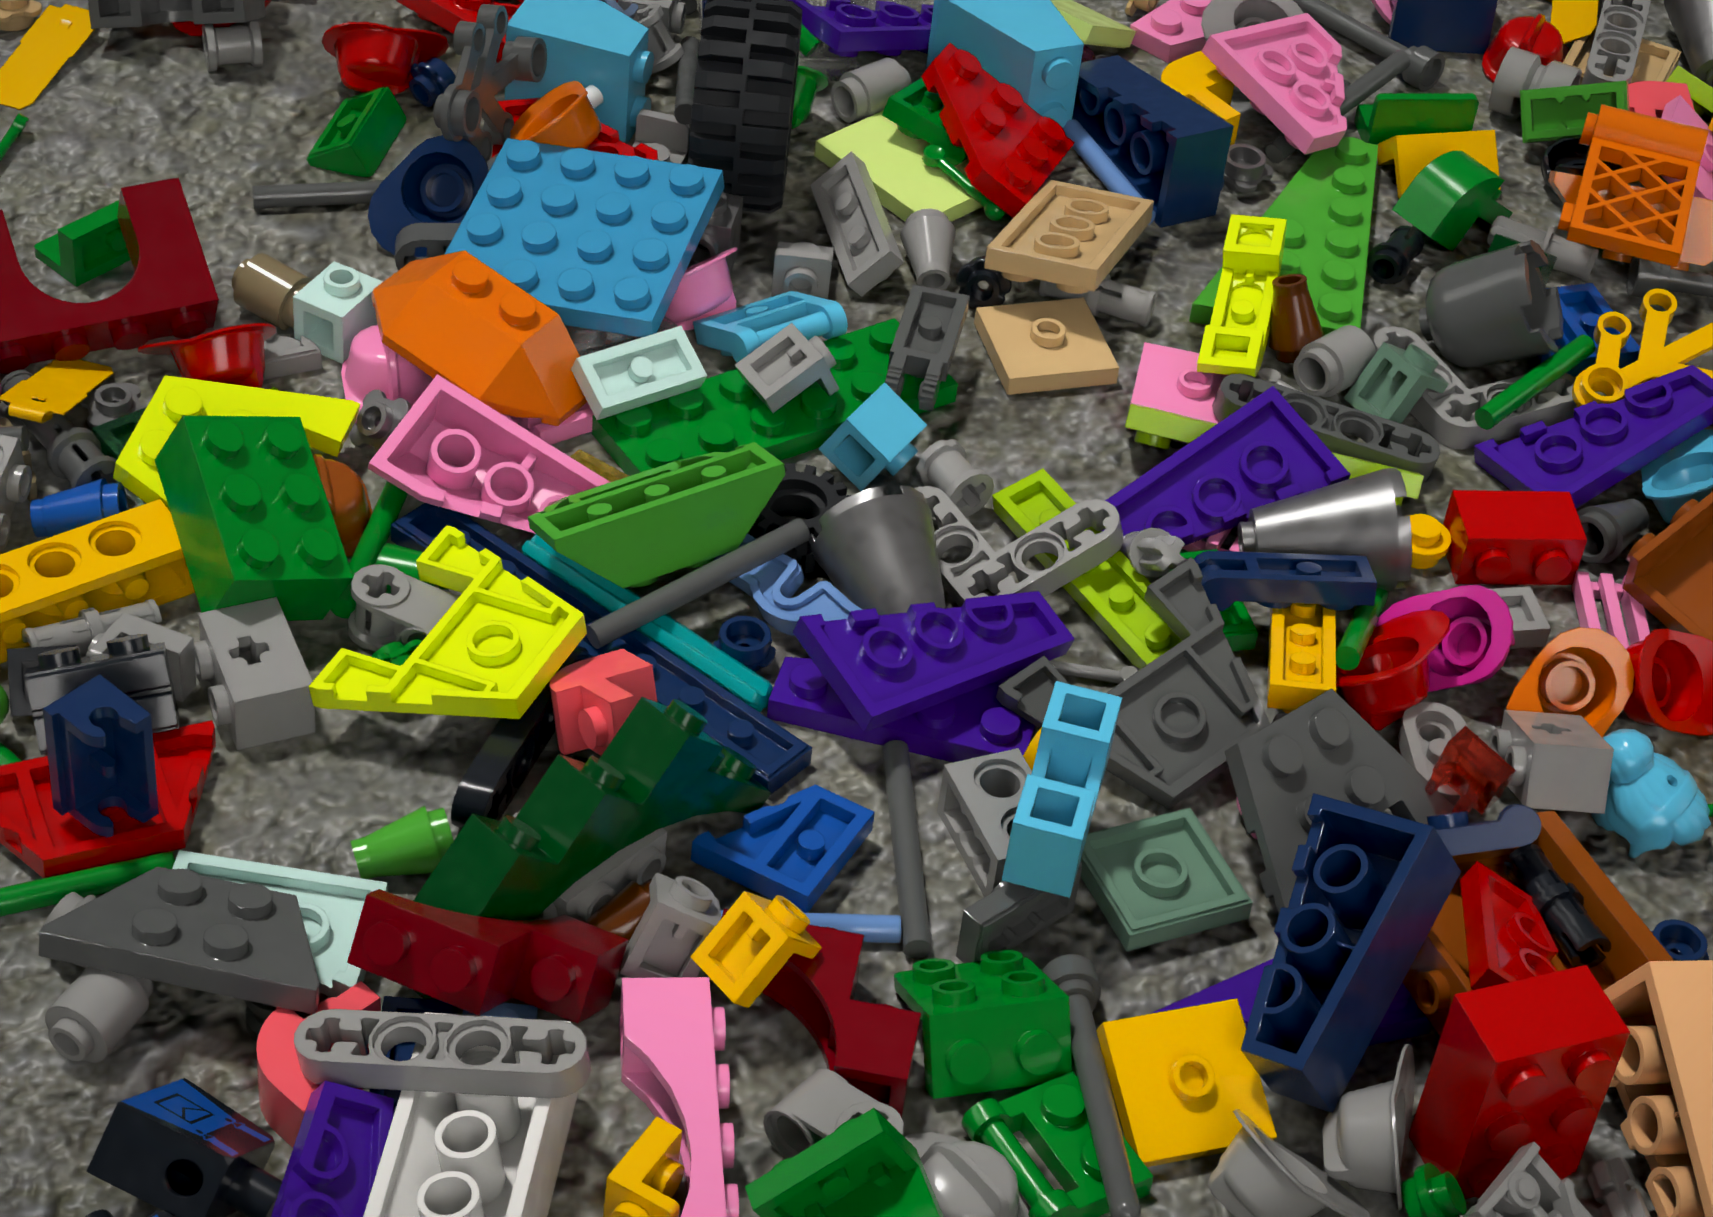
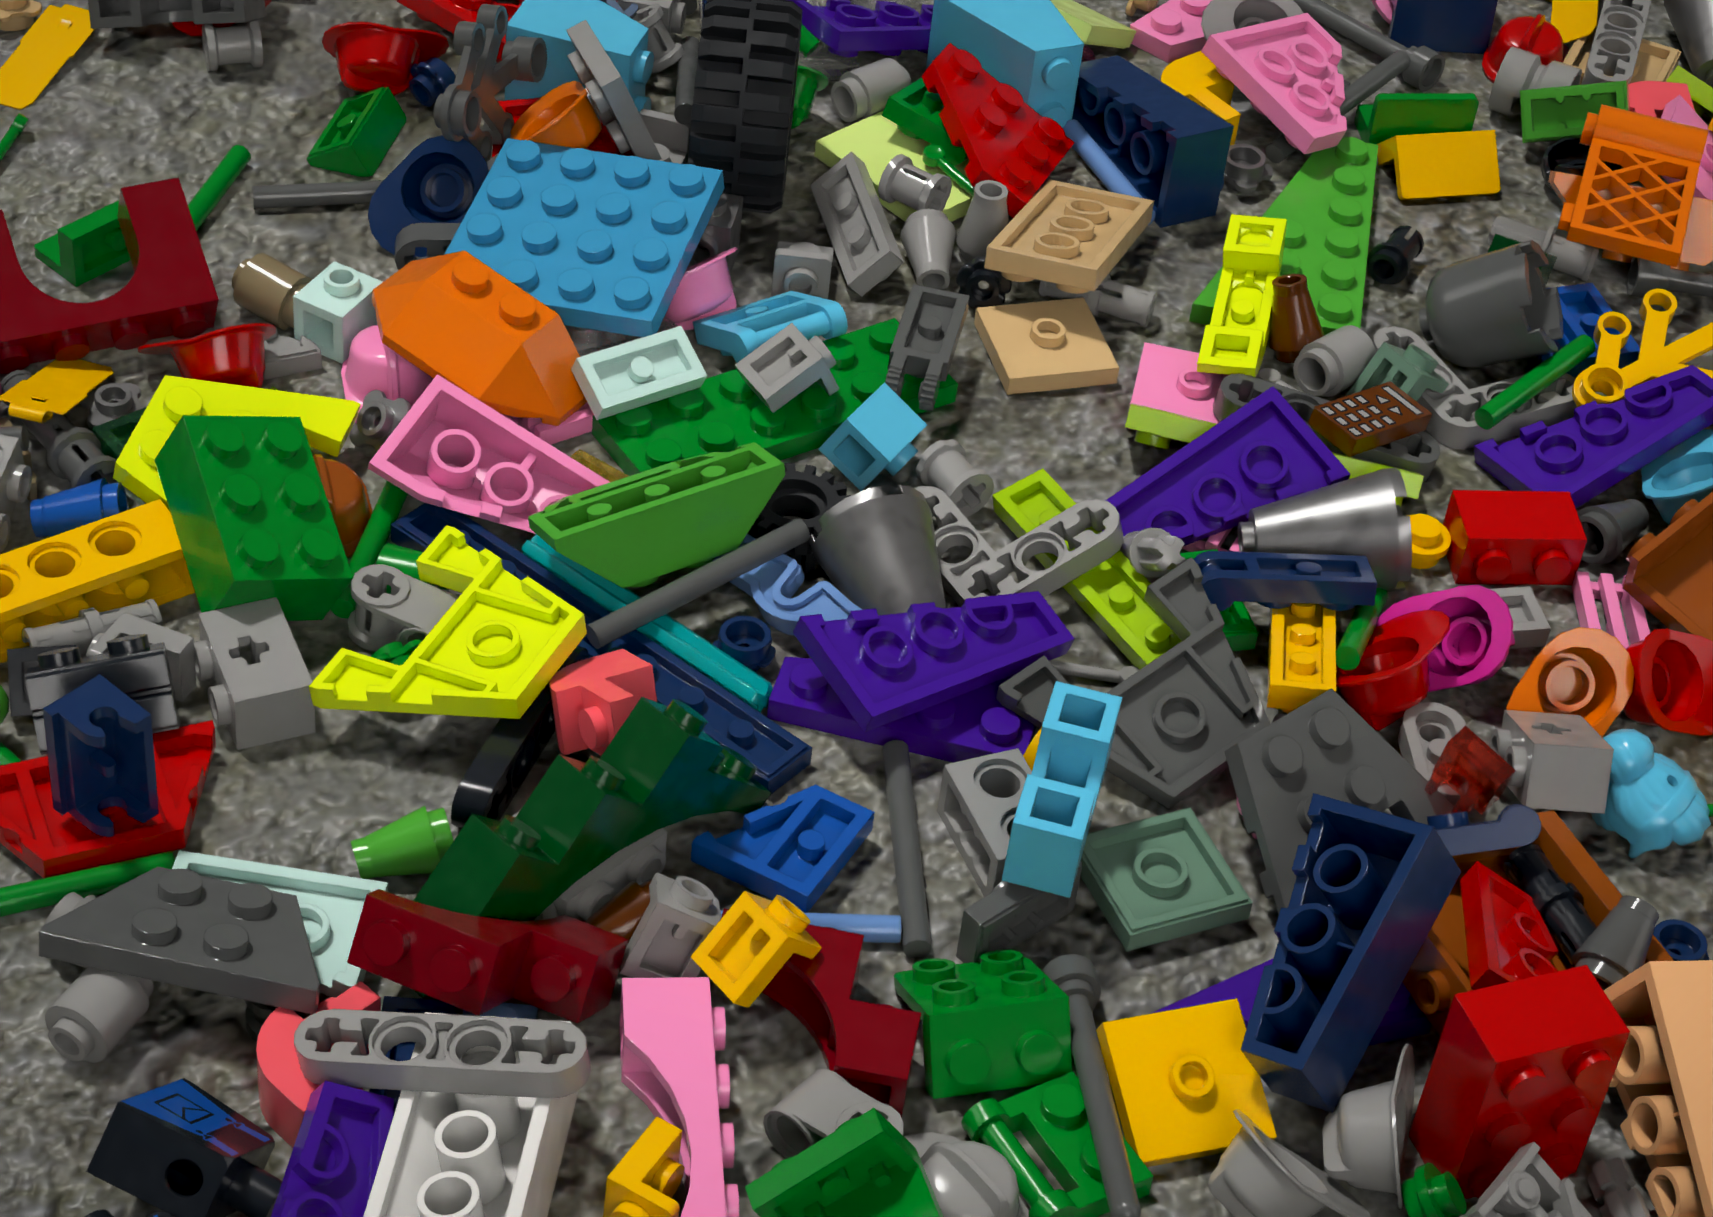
green brick [1392,151,1513,252] -> none
none -> green bar [188,145,251,232]
none -> light grey plate [566,20,662,160]
none -> light grey bush [878,154,952,212]
none -> light grey cone [956,180,1009,262]
none -> reddish brown tile [1308,381,1432,457]
none -> dark grey cone [1572,895,1659,990]

